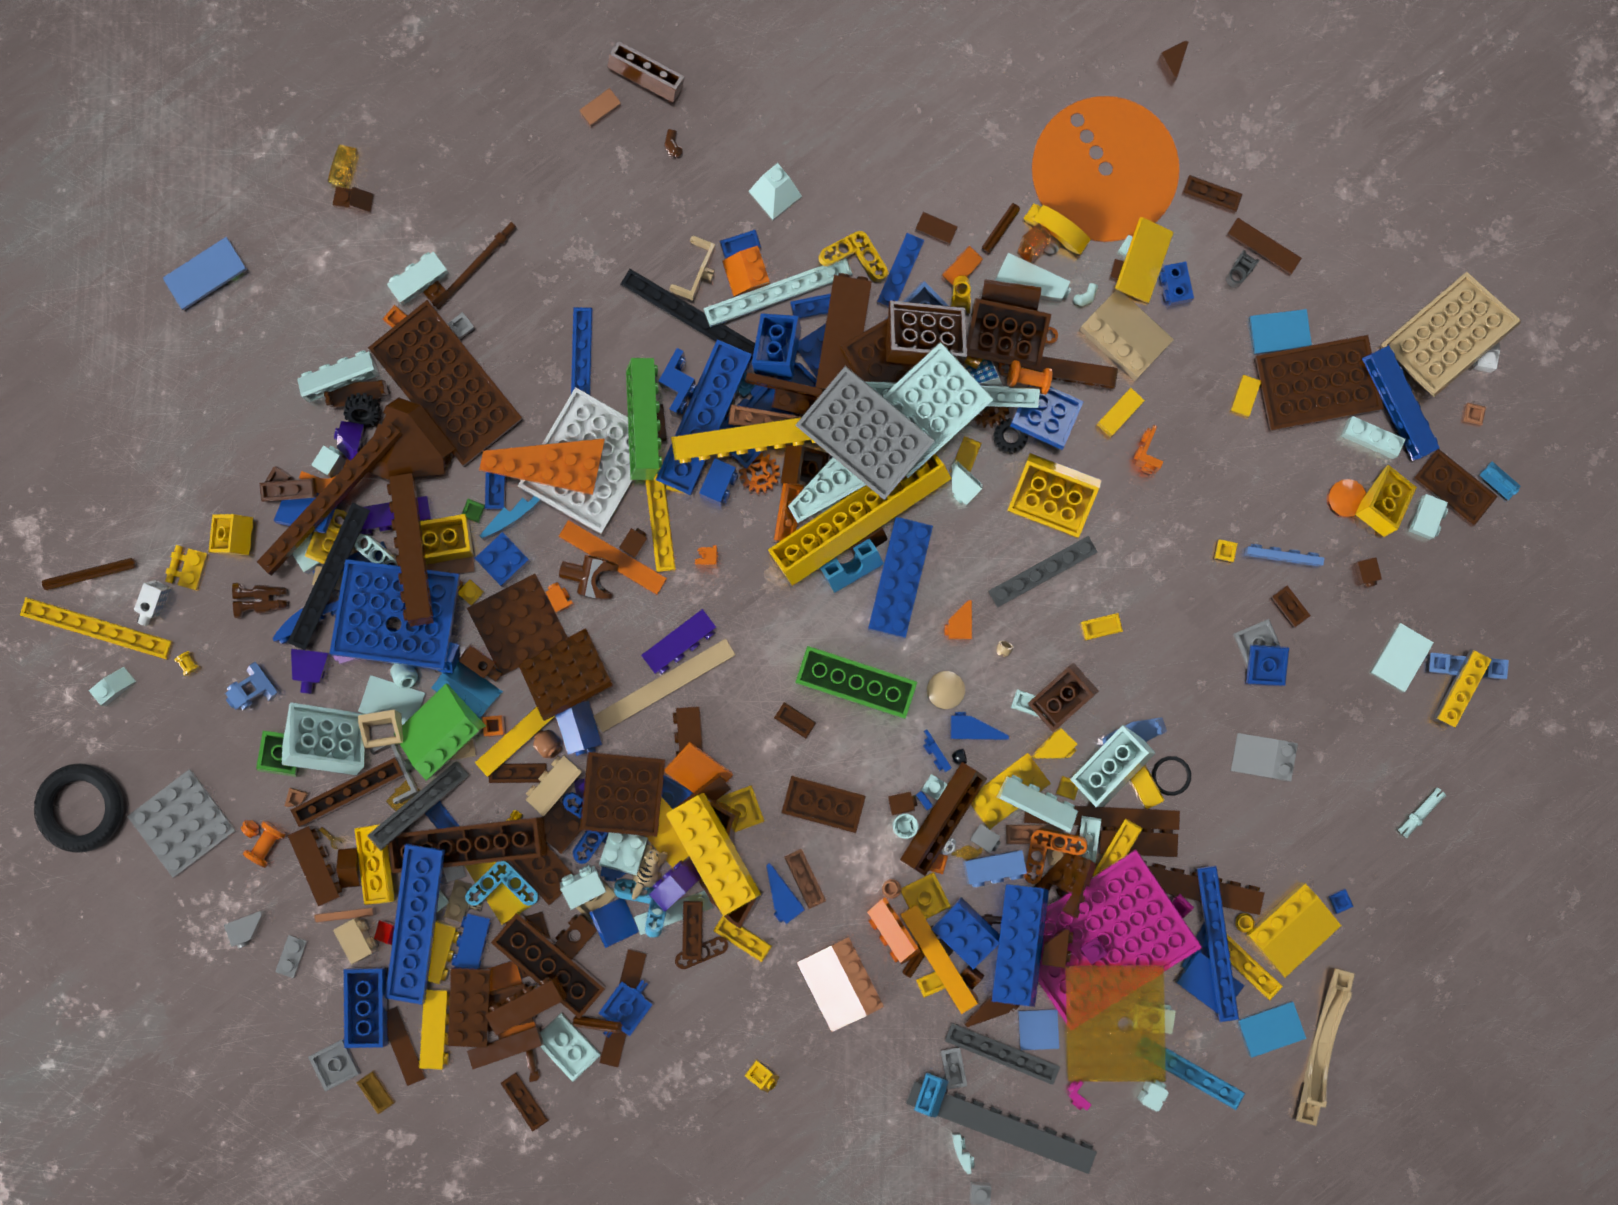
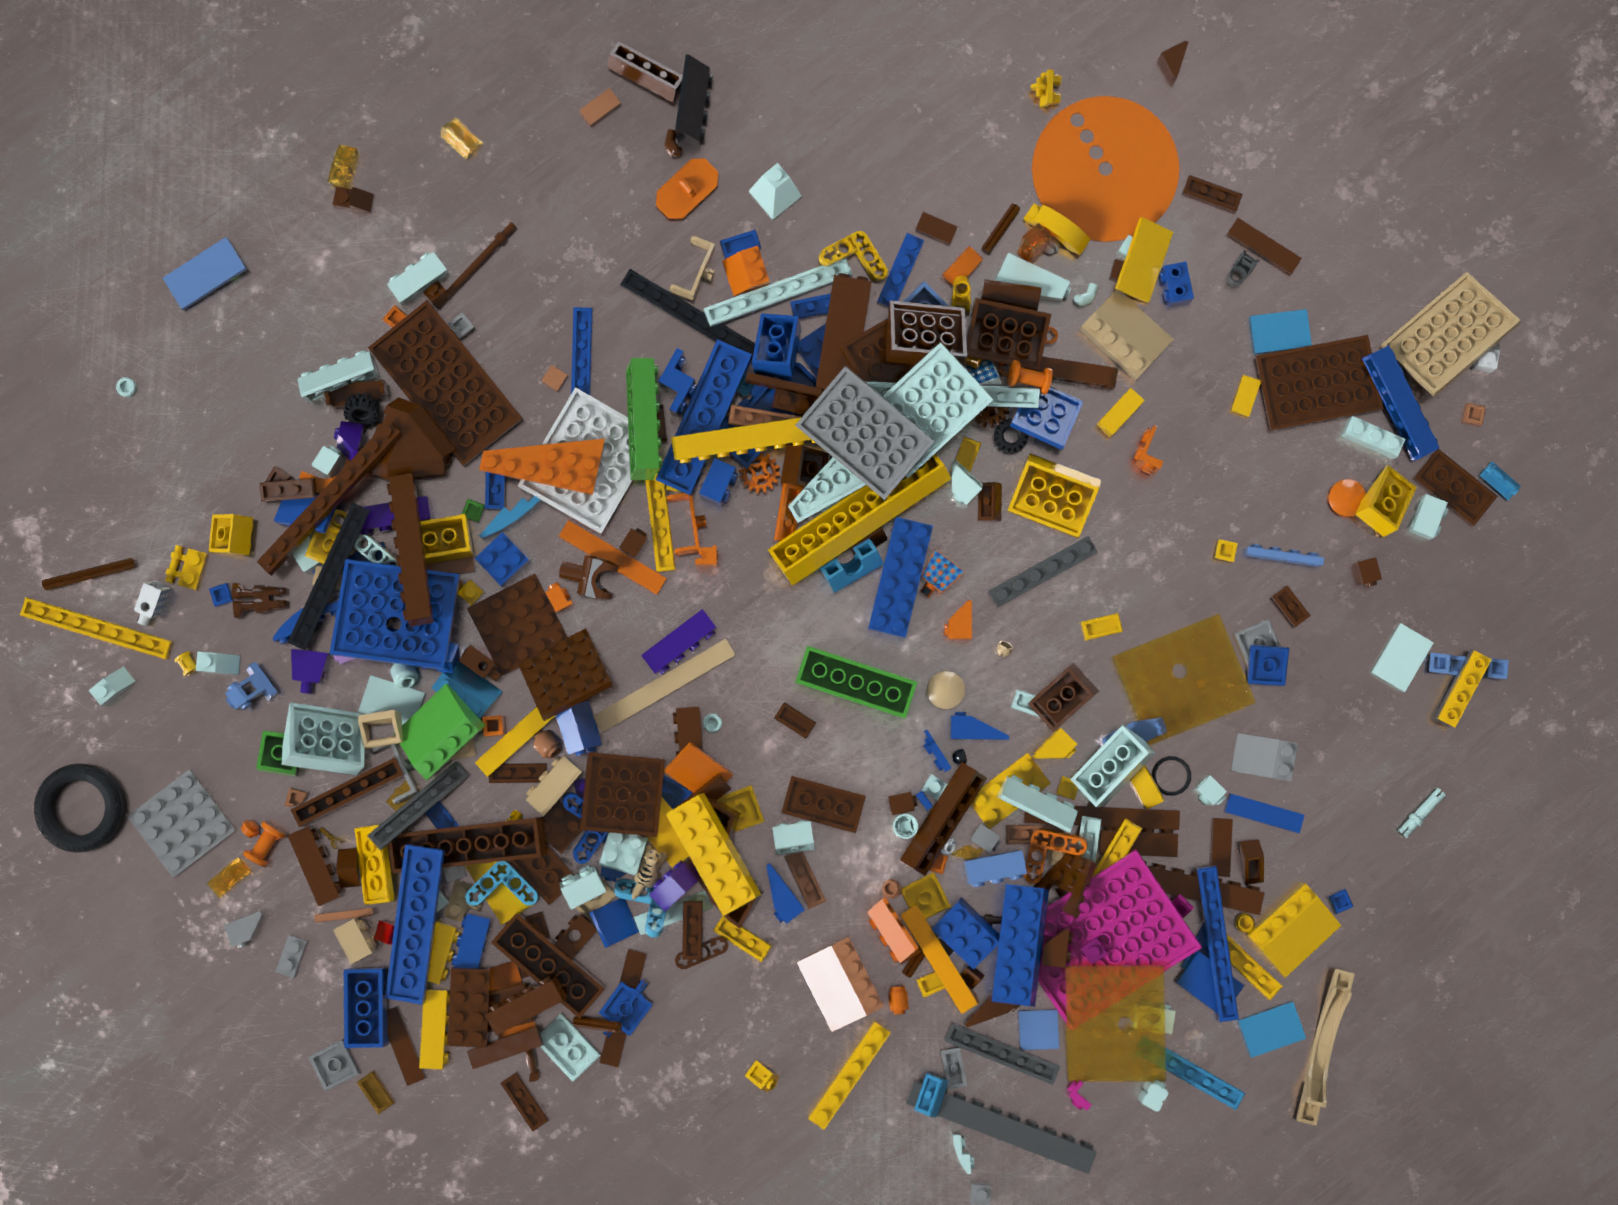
none -> light aqua tile [116,377,137,397]
none -> light aqua slope [196,652,241,675]
none -> clear yellow slope [207,858,250,898]
none -> blue tile [209,583,234,607]
none -> clear yellow slope [440,117,482,159]
none -> nougat tile [541,365,568,392]
none -> orange shield [656,158,718,219]
none -> orange piece [667,493,707,555]
none -> black slope [675,54,713,146]
none -> light aqua tile [703,714,722,733]
none -> light aqua brick [772,820,815,855]
none -> yellow brick [808,1020,891,1130]
none -> orange brick [888,986,909,1015]
none -> torso [920,549,964,598]
none -> reddish brown slope [978,482,1002,521]
none -> yellow hips [1030,69,1062,108]
none -> clear yellow plate [1112,614,1256,746]
none -> light aqua brick [1194,775,1227,805]
none -> reddish brown tile [1210,818,1233,877]
none -> blue tile [1225,793,1305,833]
none -> reddish brown slope [1240,839,1264,885]

